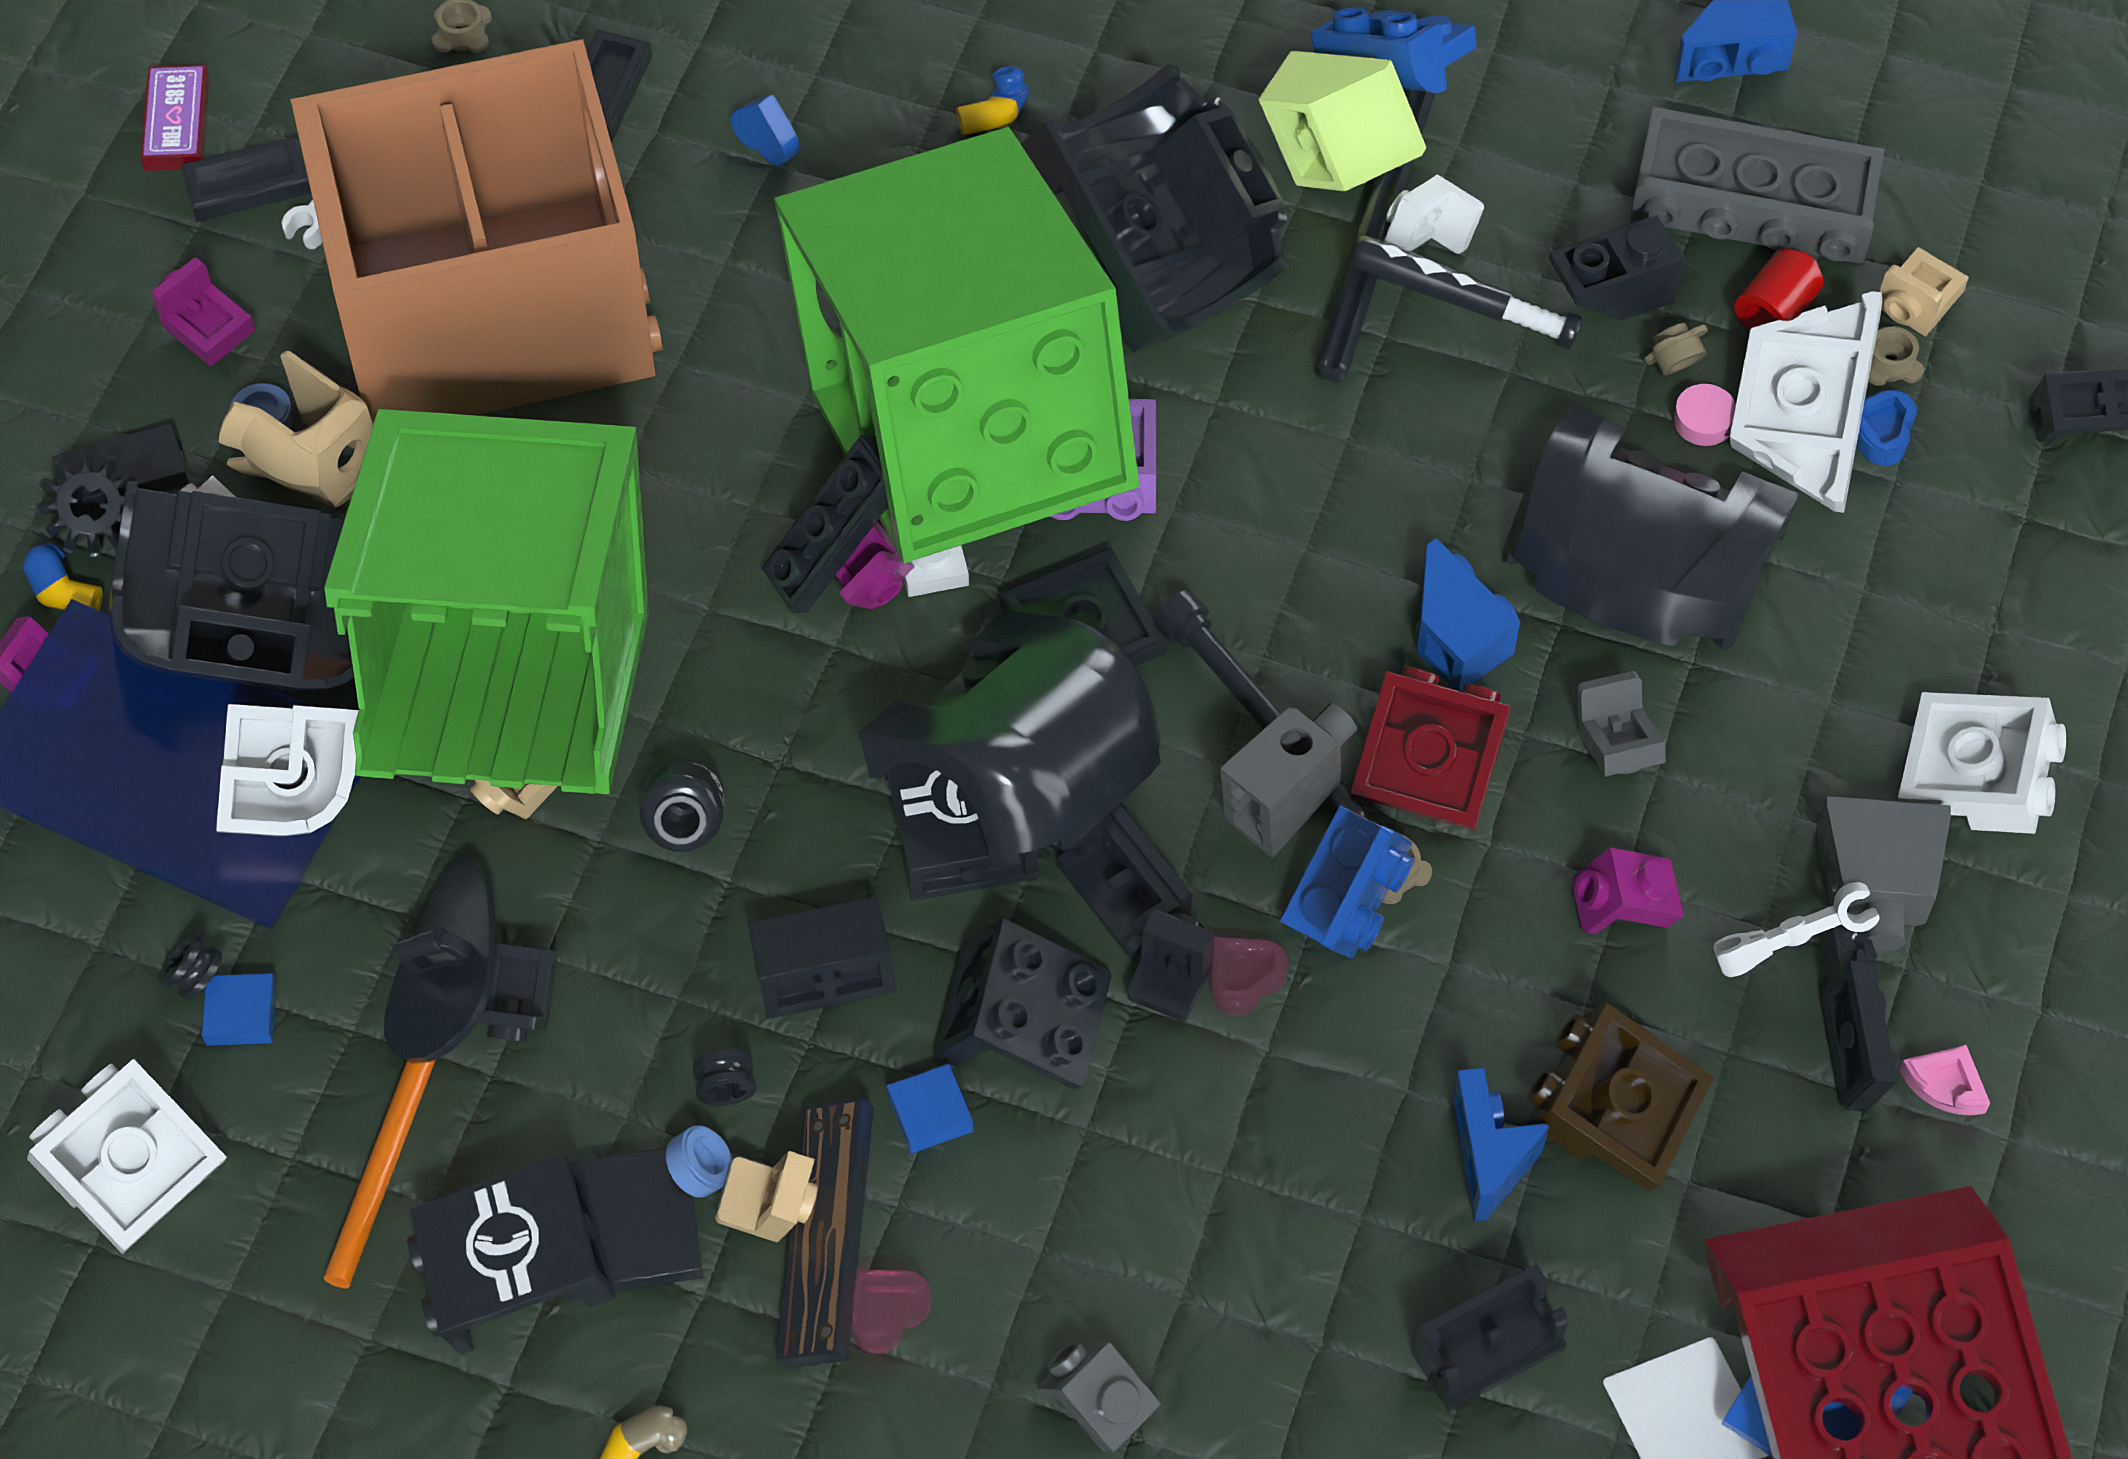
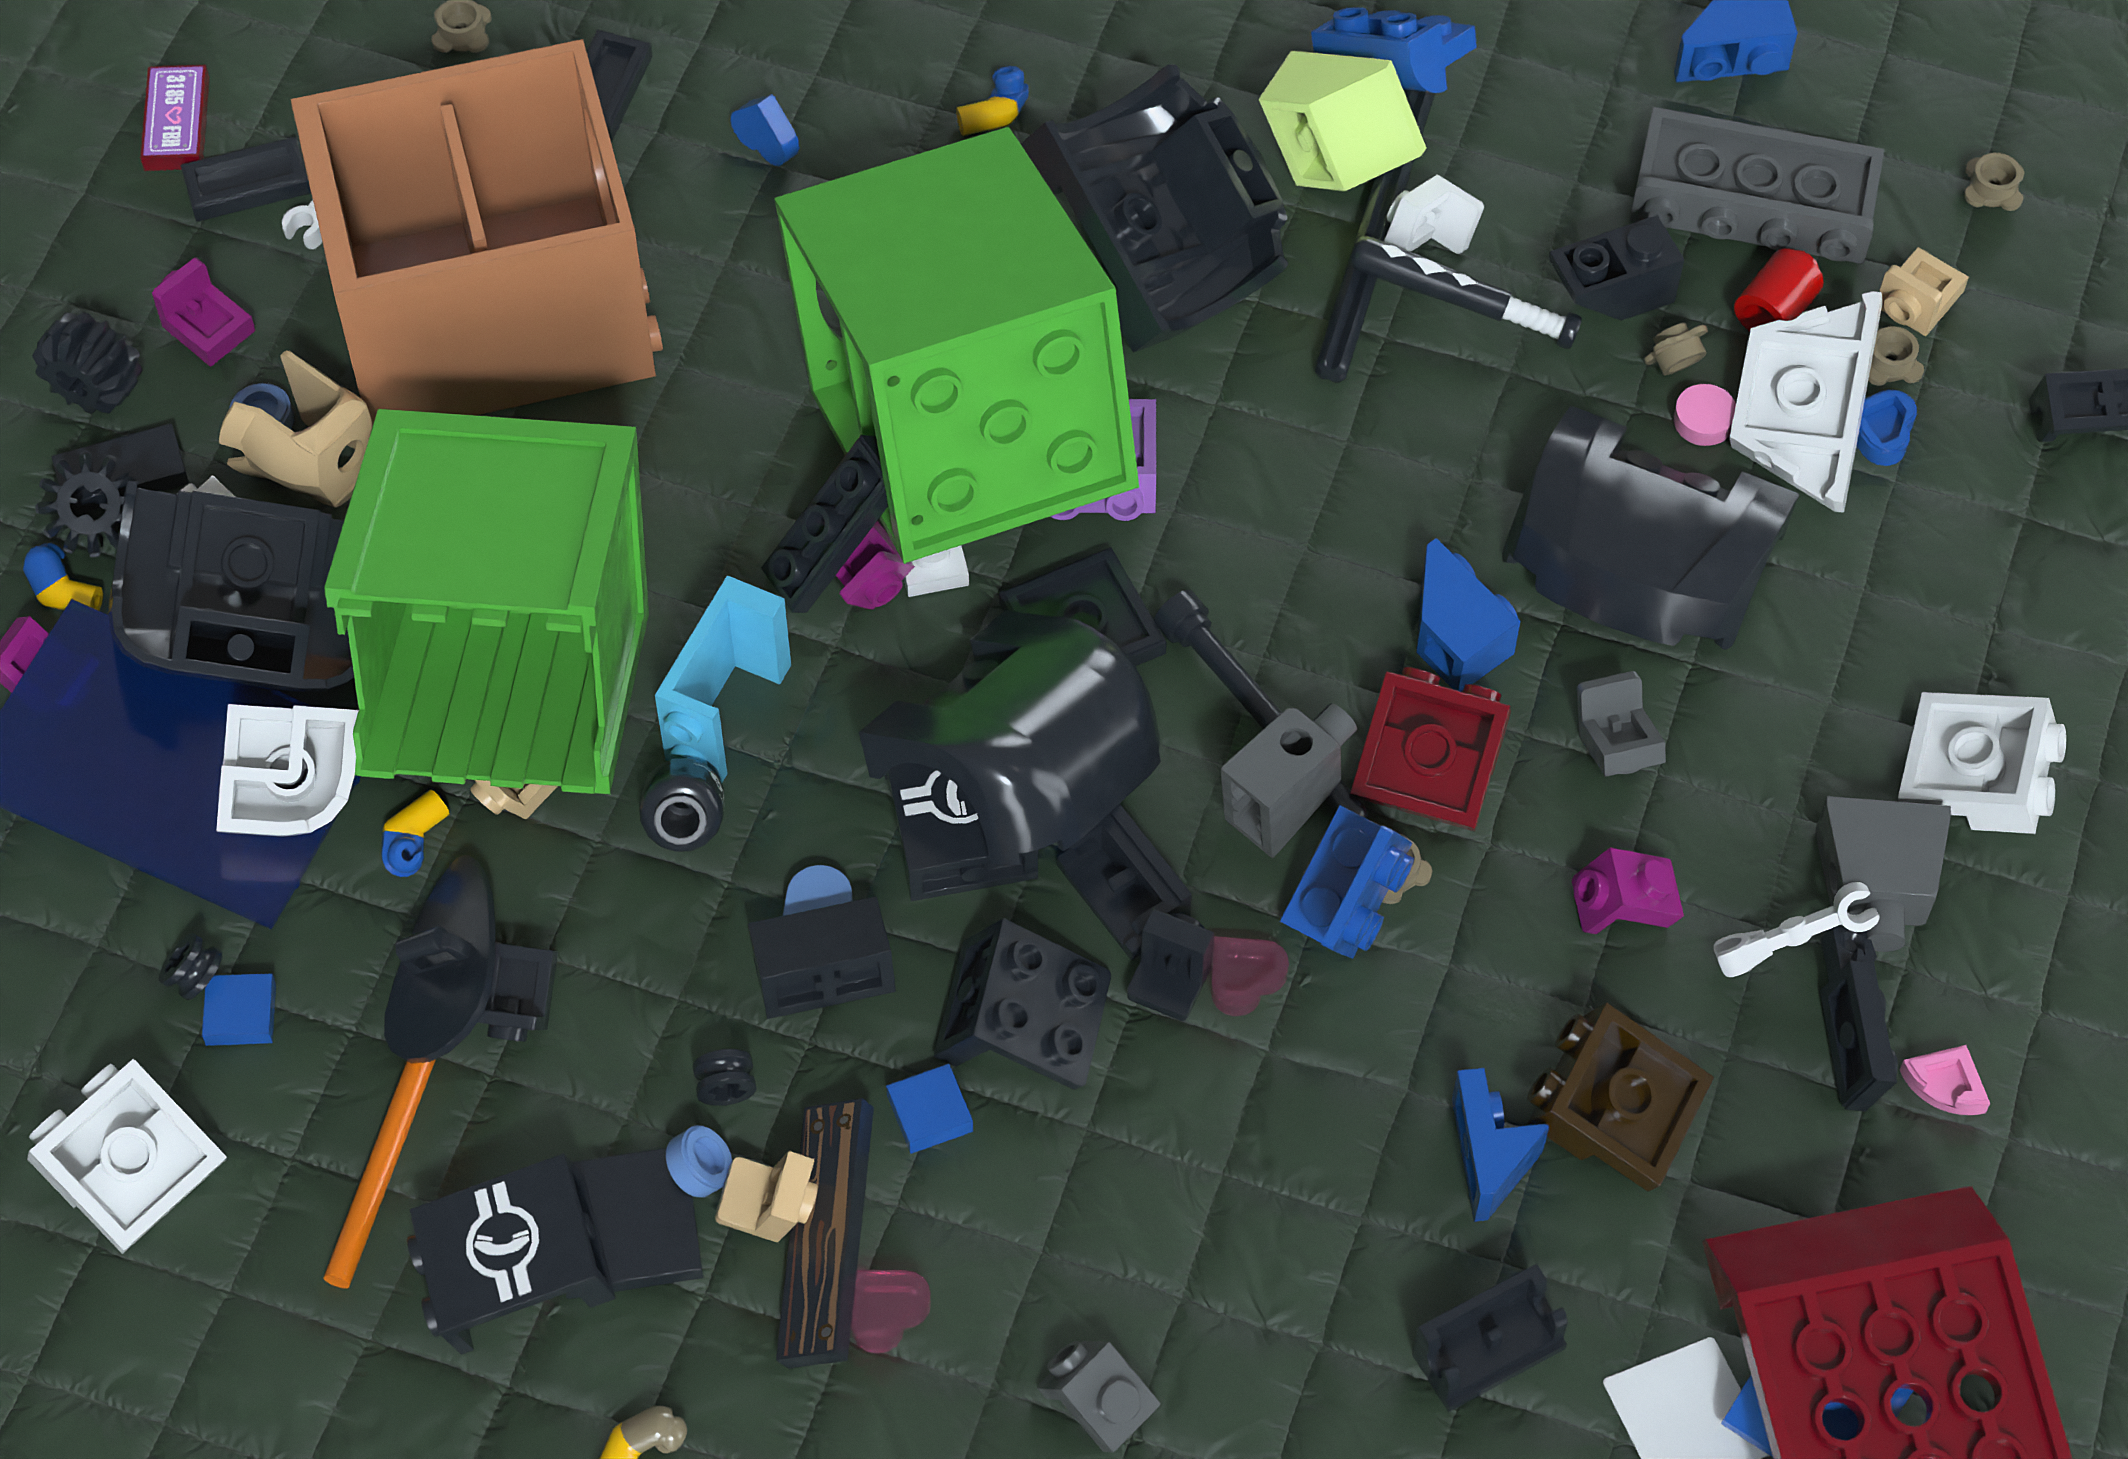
none -> black gear [32,311,143,414]
none -> arm [381,789,450,877]
none -> medium azure panel [655,575,791,783]
none -> medium blue tile [783,865,853,916]
none -> dark tan plate [1964,153,2024,211]

